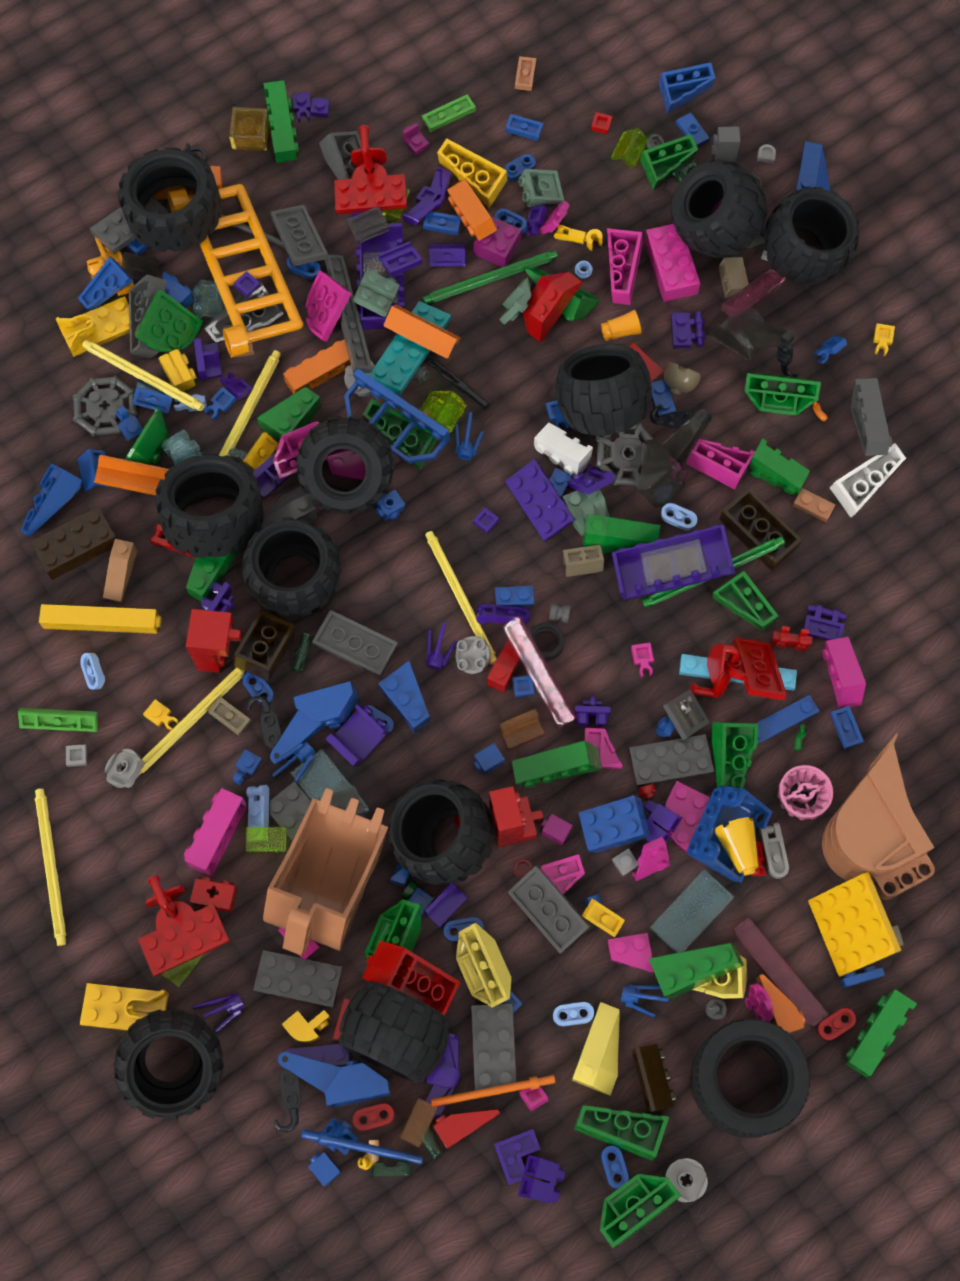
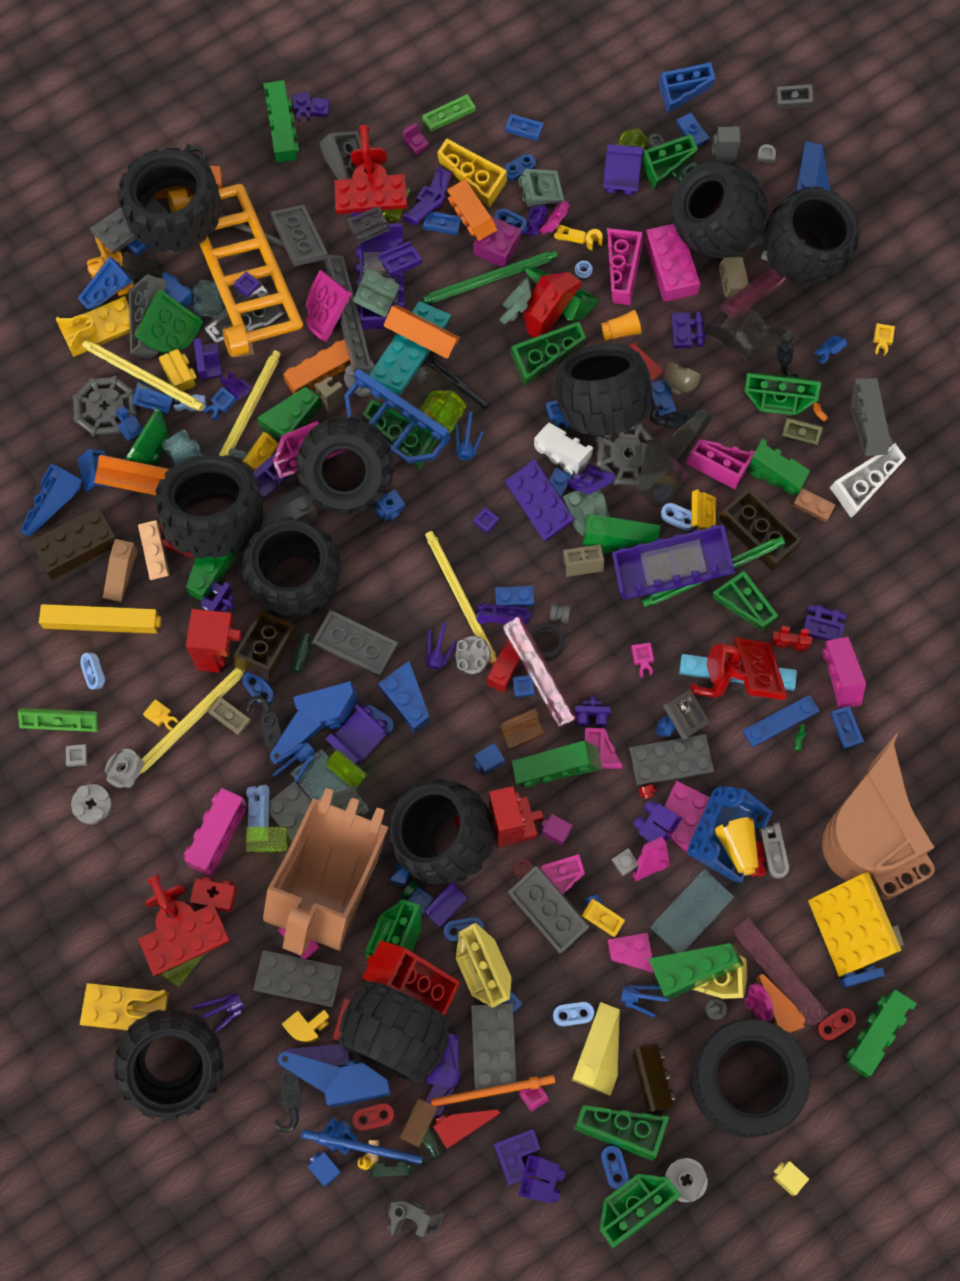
light yellow piece [35,789,67,946] -> none
clear yellow brick [229,107,270,151] -> none
blue plate [232,749,263,786] -> none
blue plate [286,257,321,280] -> none
dark pink wing [326,449,366,480] -> none
dark purple panel [429,243,465,266] -> none
nougat plate [515,56,536,91] -> none
blue brick [579,795,651,853] -> none
red plate [591,112,612,134] -> none
green wedge [712,722,758,789] -> none
bright pink gear [777,765,833,820] -> none
none -> light grey plate [71,784,112,825]
none -> light nougat plate [138,520,170,580]
none -> dark tan hinge [315,377,345,414]
none -> clear neon green panel [324,750,367,790]
none -> dark grey tile [388,1199,445,1237]
none -> green wedge [510,322,586,386]
none -> dark purple panel [603,144,643,195]
none -> yellow plate [692,489,716,530]
none -> light yellow brick [773,1161,809,1196]
none -> dark grey brick [775,84,813,110]
none -> olive slope [782,417,823,445]

